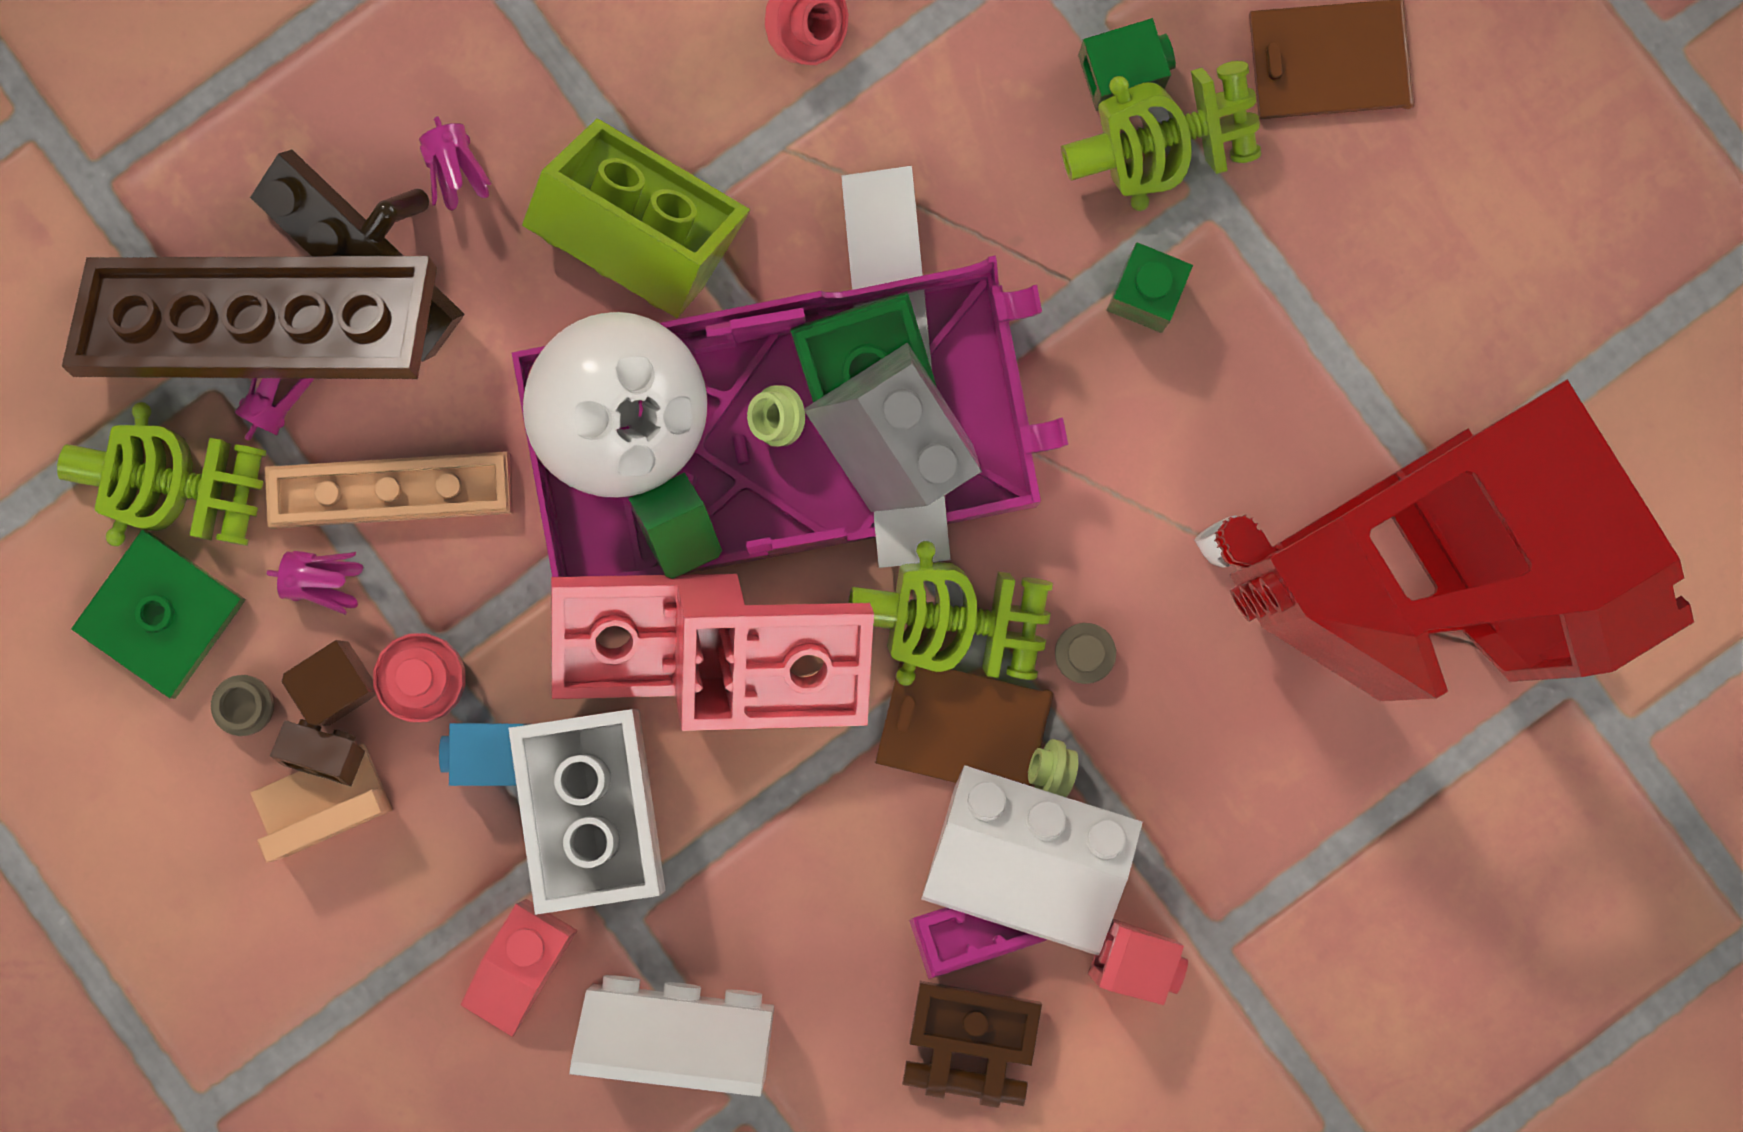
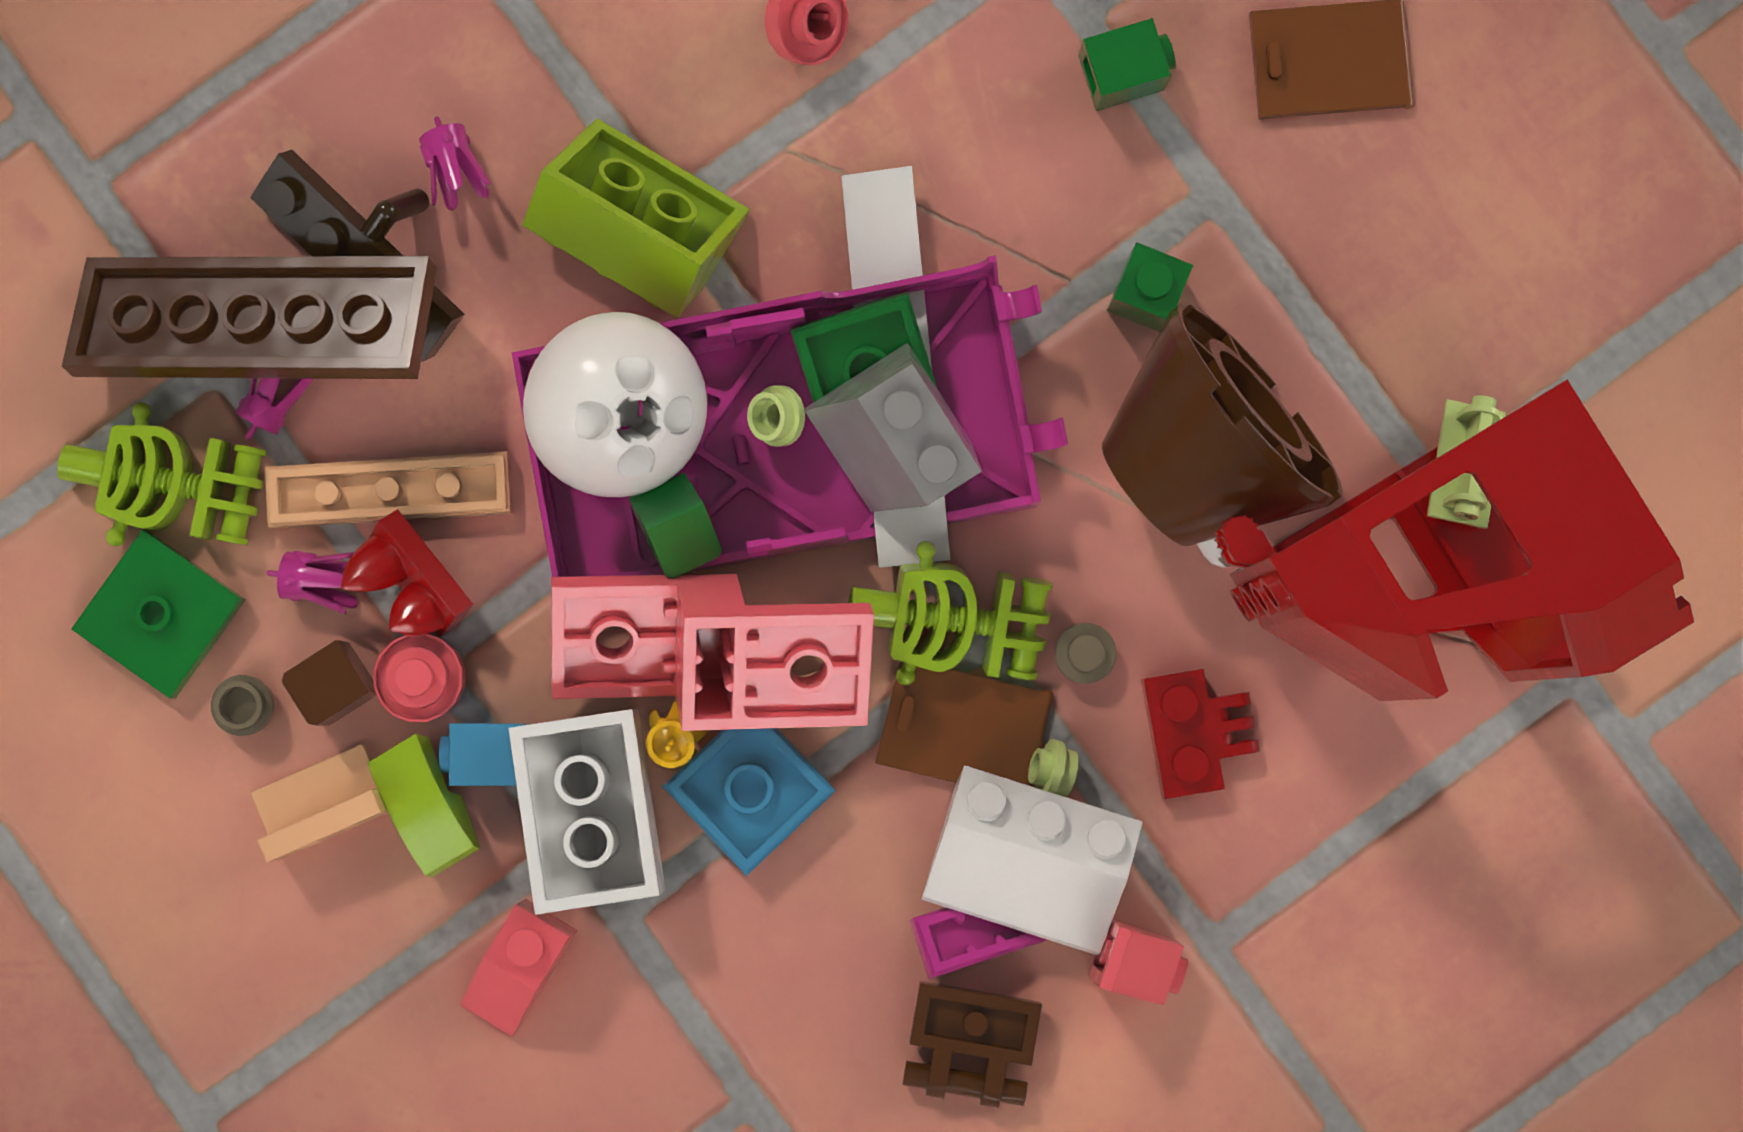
reddish brown piece [270,719,365,786] -> none
white slope [569,975,774,1097] -> none
lime torso [1061,61,1262,211] -> none
none -> red tile [341,509,474,638]
none -> lime slope [367,733,481,877]
none -> yellow piece [646,699,709,768]
none -> dark azure plate [662,728,836,876]
none -> reddish brown cone [1102,303,1343,546]
none -> red hinge [1141,669,1260,799]
none -> yellowish green hinge [1427,395,1506,529]

